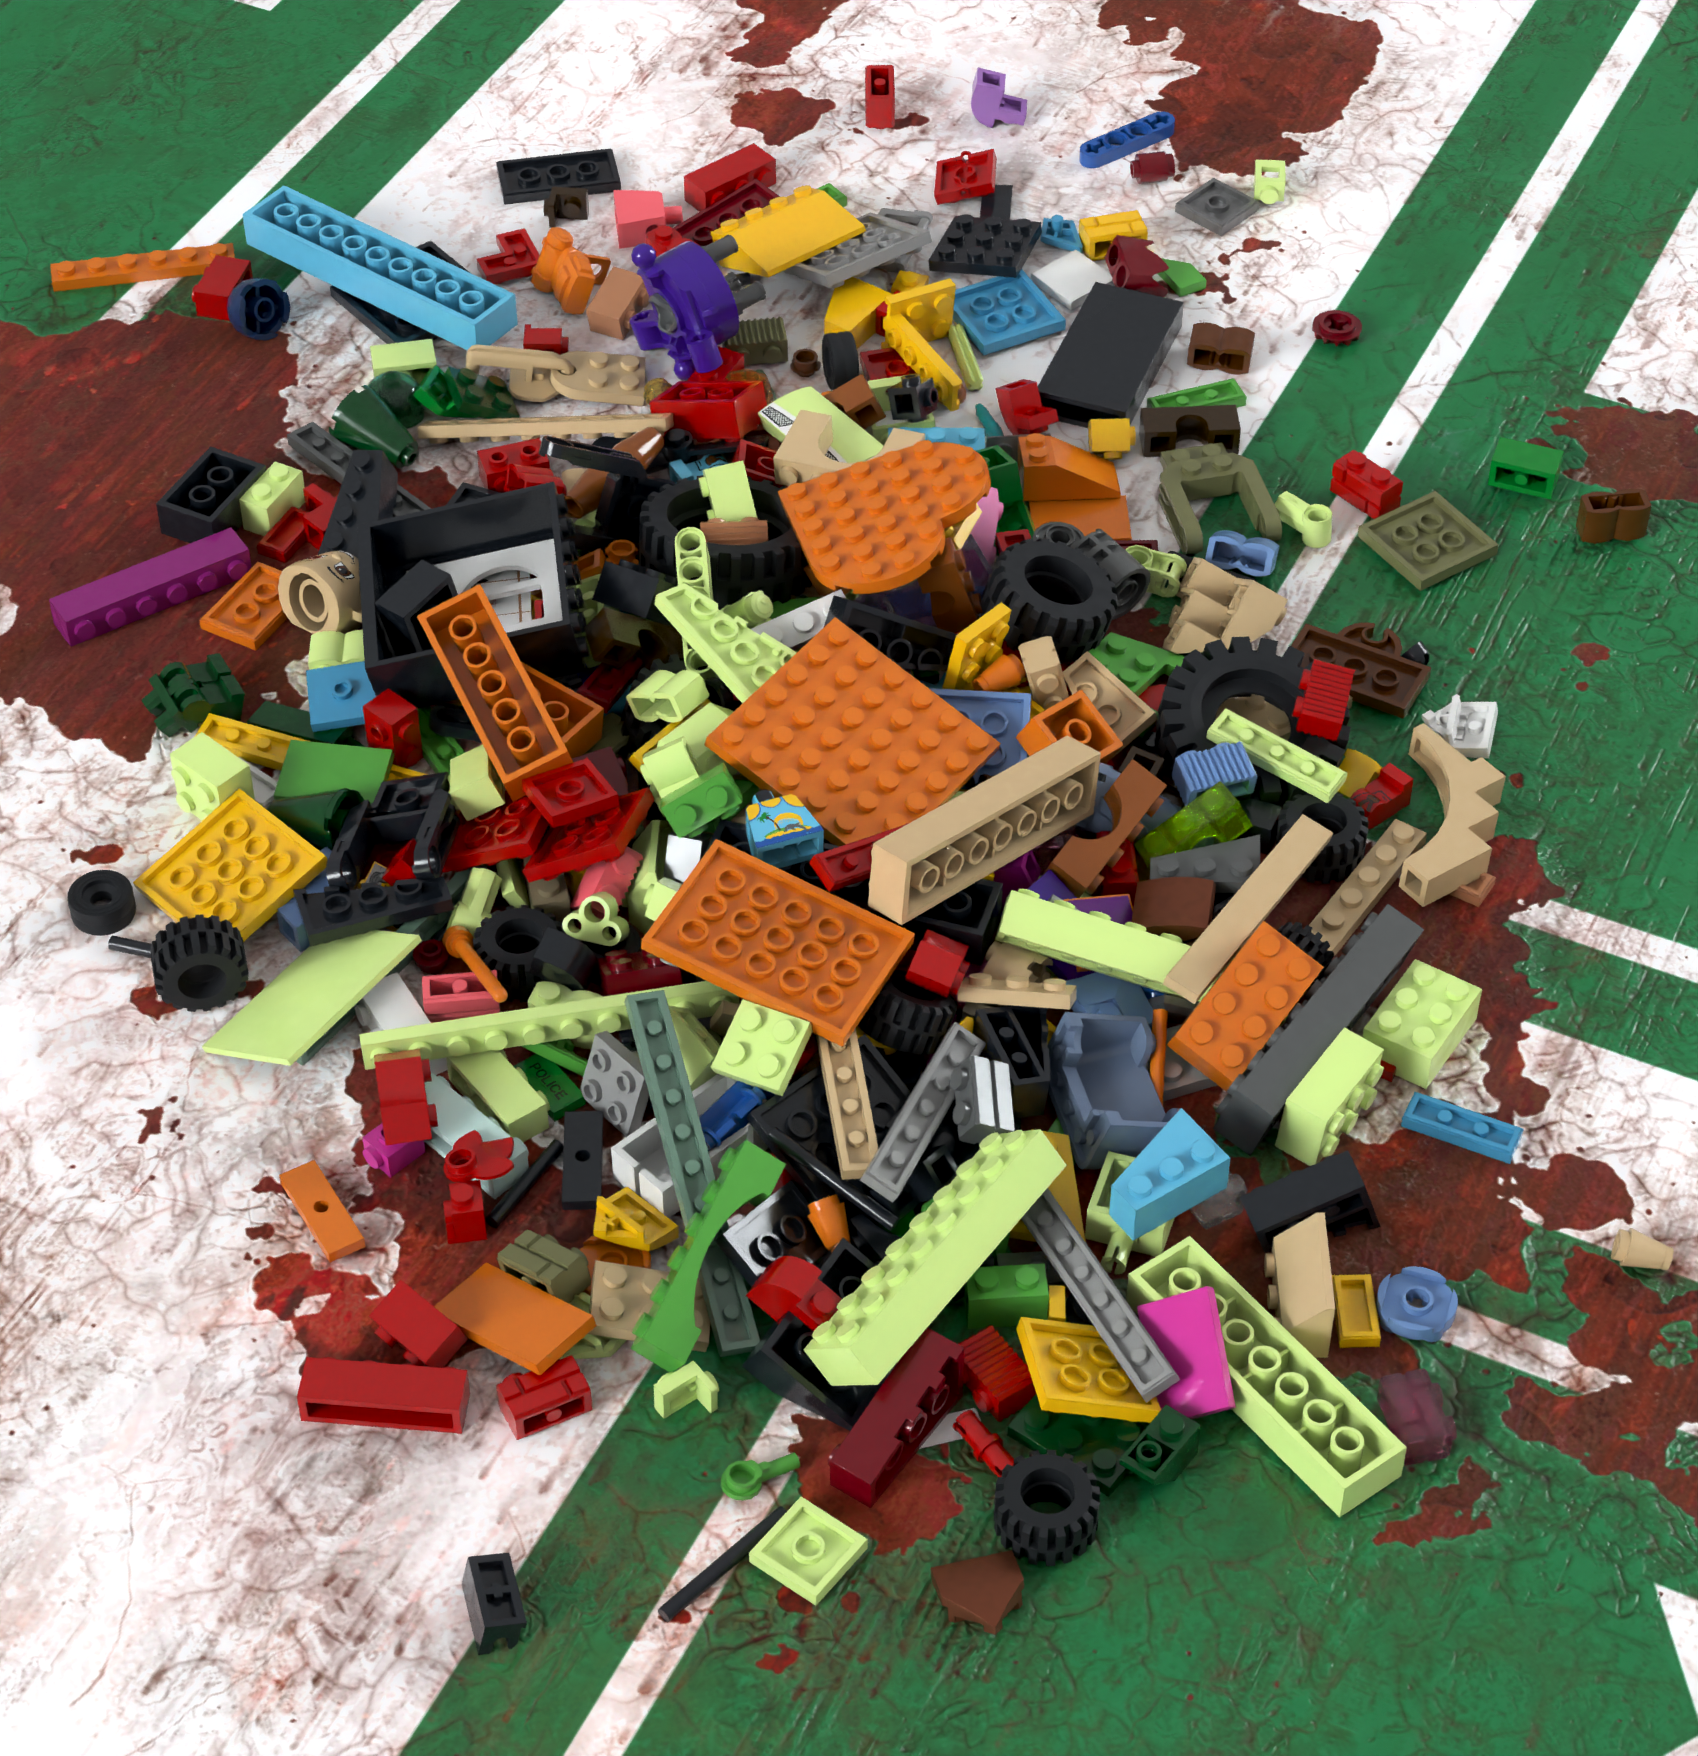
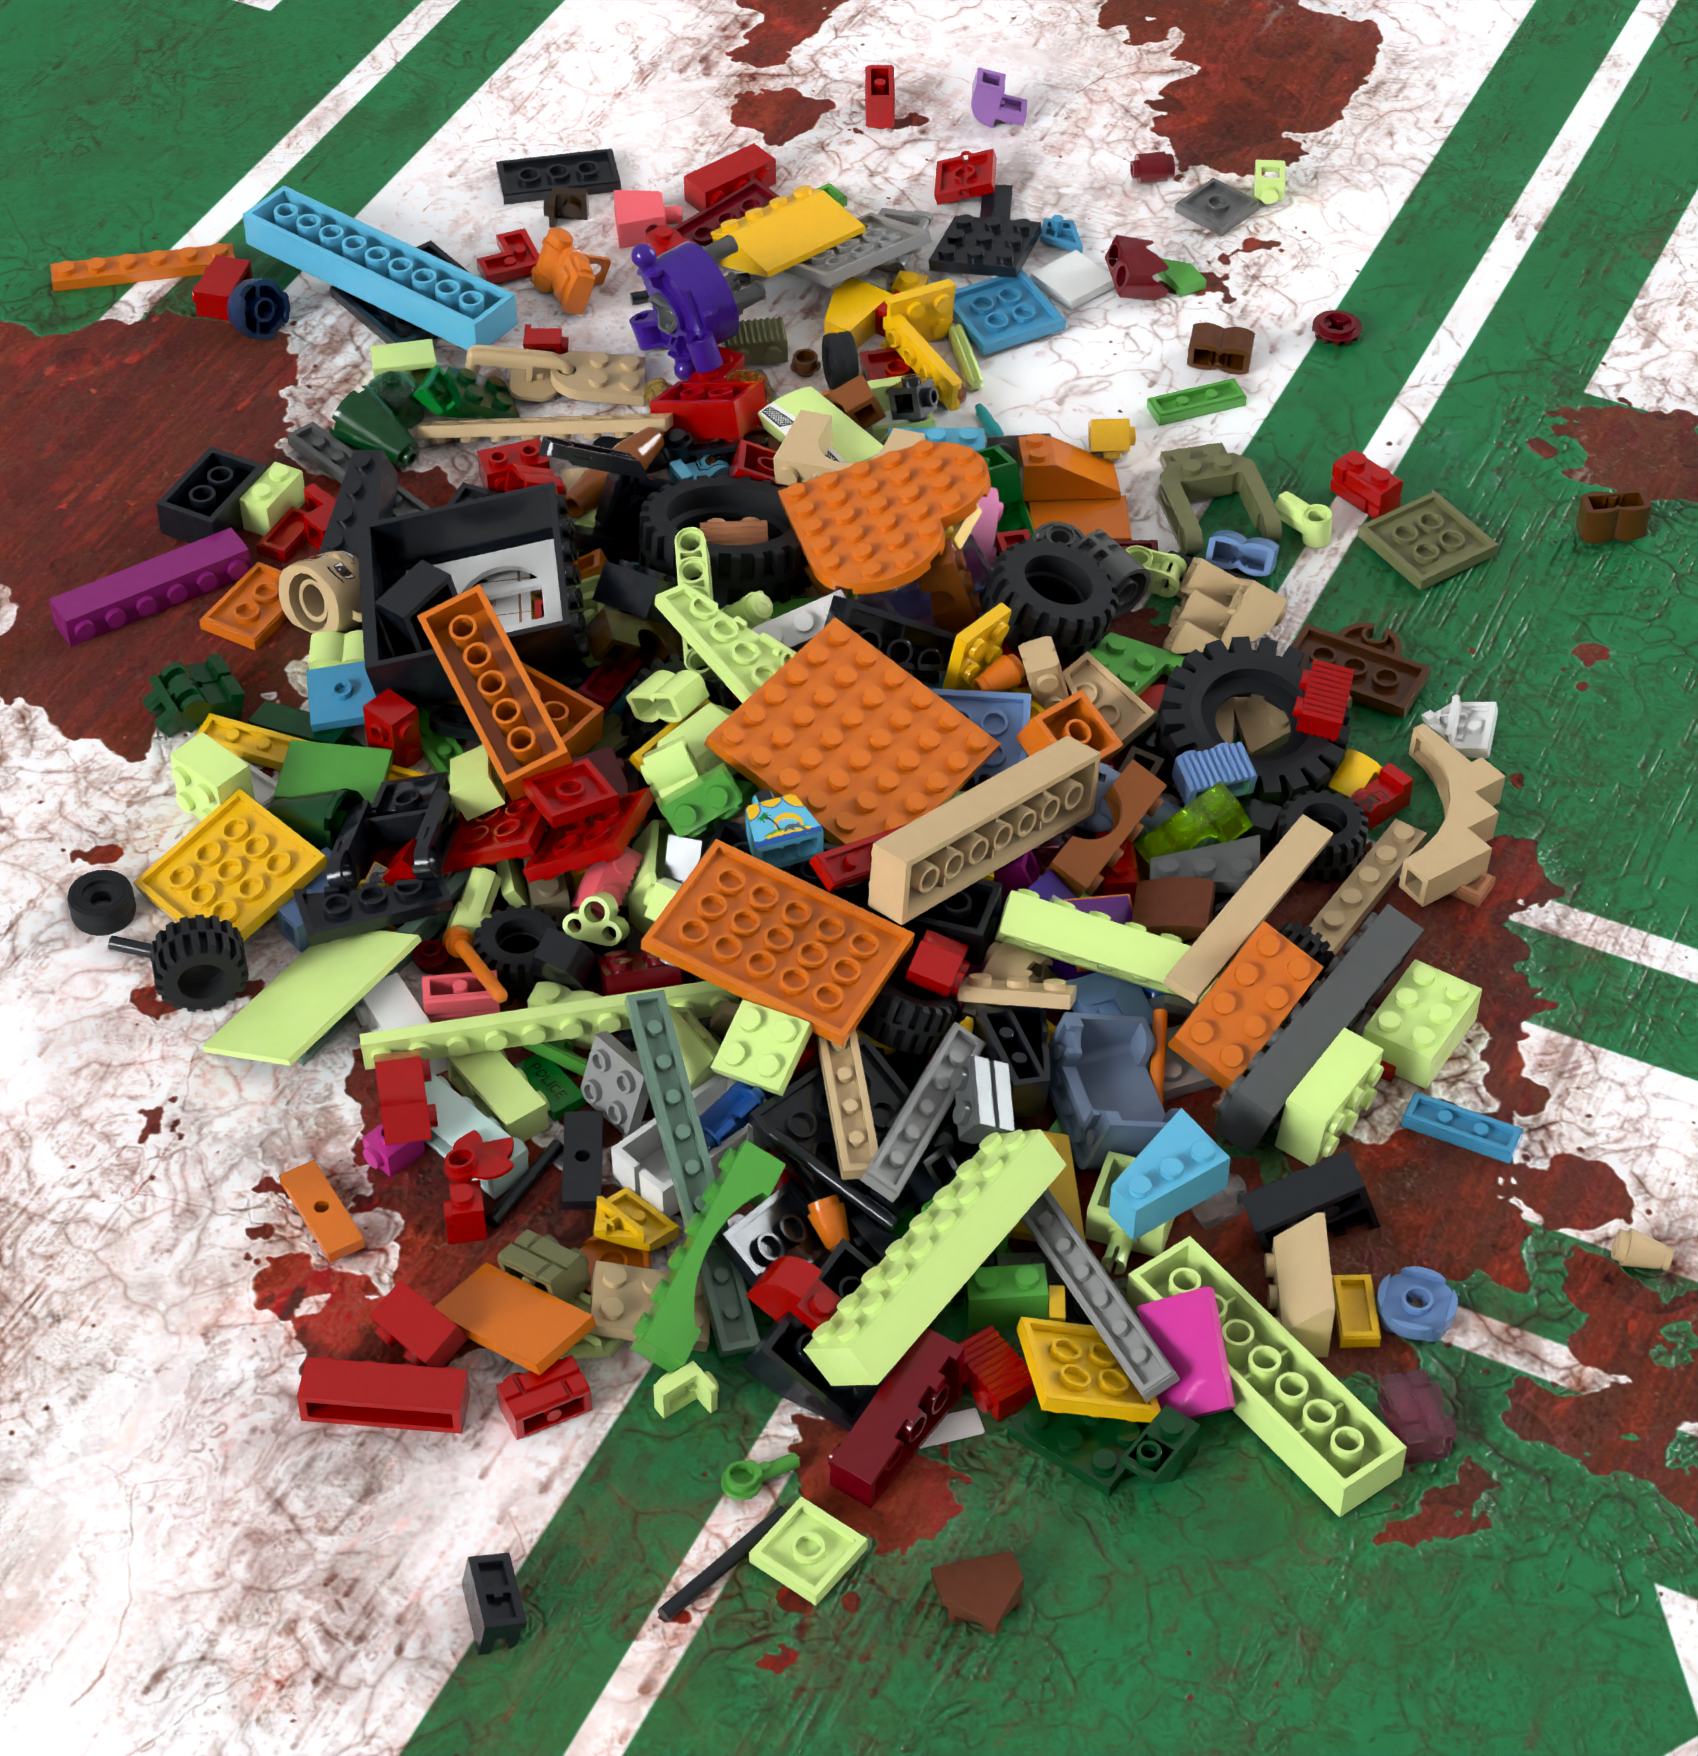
nougat brick [586,266,649,340] -> none
orange plate [605,540,639,565] -> none
yellowish green brick [698,460,757,521] -> none
red pin [953,1410,1014,1477] -> none
black tyre [994,1450,1100,1566] -> none
red brick [995,379,1059,435] -> none
black brick [1038,282,1184,428] -> none
blue beam [1079,112,1175,168] -> none
yellow brick [1079,210,1148,261] -> none
dark brown arch [1139,405,1241,457] -> none
yellowish green tile [1206,708,1347,803] -> none
black hinge [1400,641,1430,666] -> none
green brick [1488,437,1564,500] -> none

